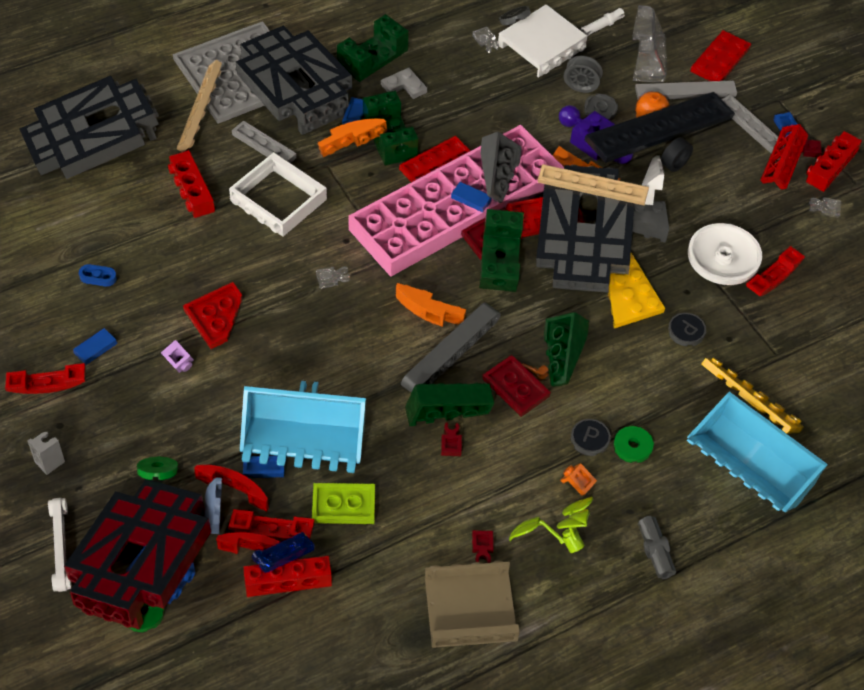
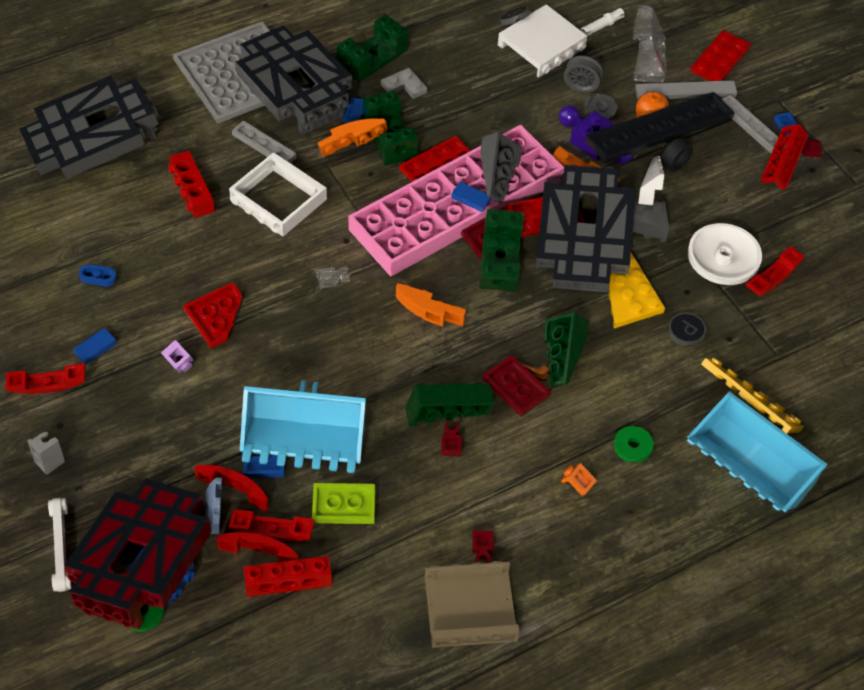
green tile [137,456,178,480] -> none
tan plate [177,60,222,152] -> none
clear blue plate [252,532,314,573] -> none
dark grey beam [401,302,501,393] -> none
clear plate [472,26,499,53] -> none
lime plant [509,497,593,553] -> none
tan tile [538,164,649,206] -> none
black tile [571,419,611,456] -> none
dark grey piece [638,516,676,579] -> none
red brick [806,131,862,192] -> none
clear plate [809,197,841,218] -> none

